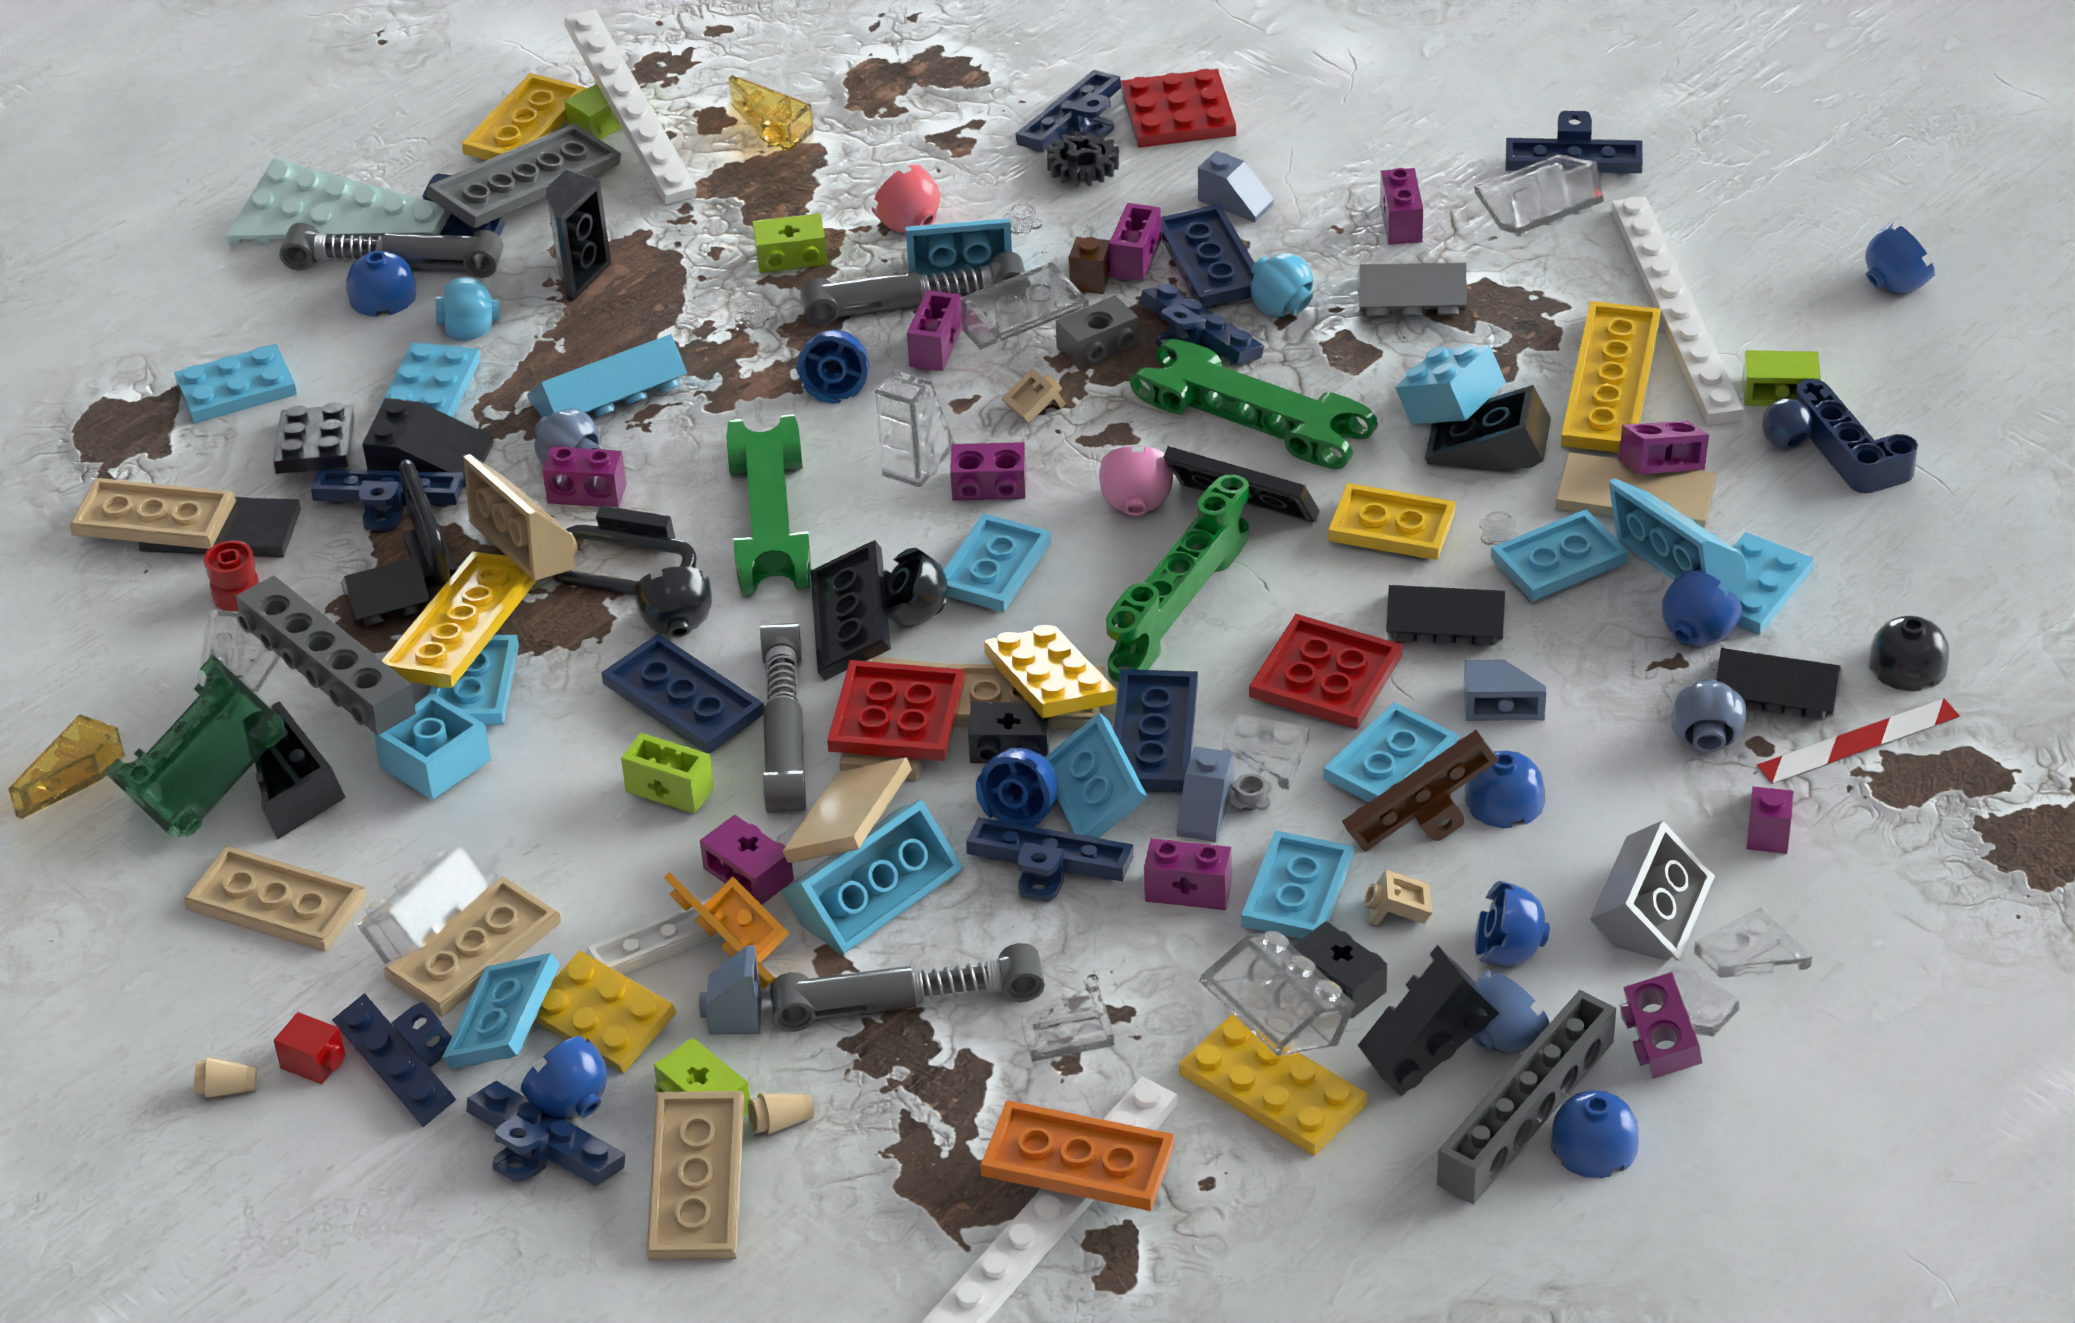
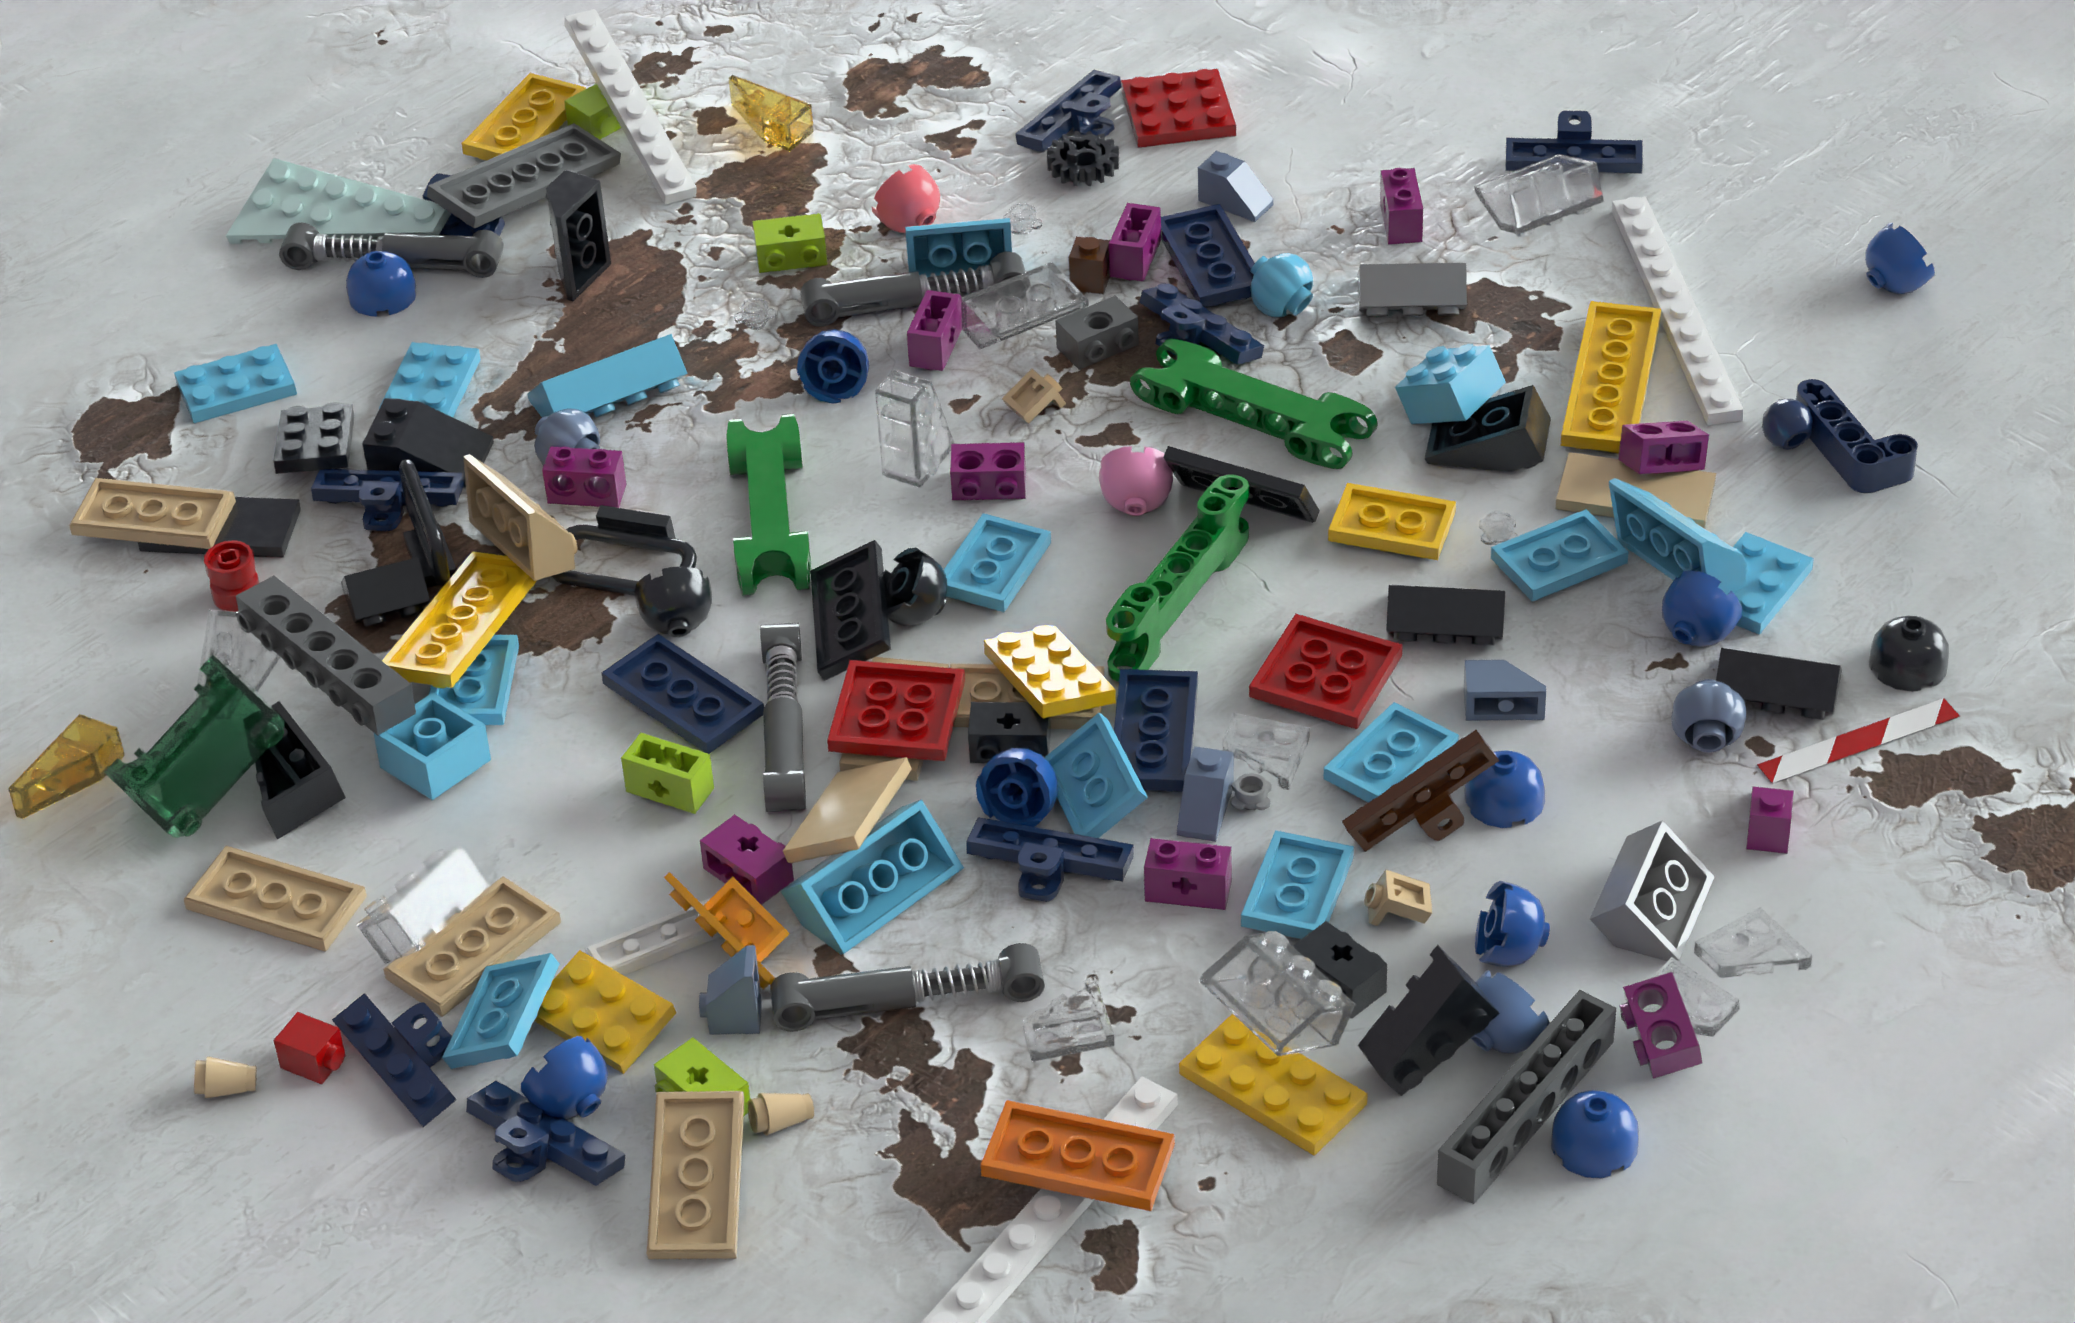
medium azure plant [436,277,499,340] -> none
lime brick [1742,350,1821,406] -> none

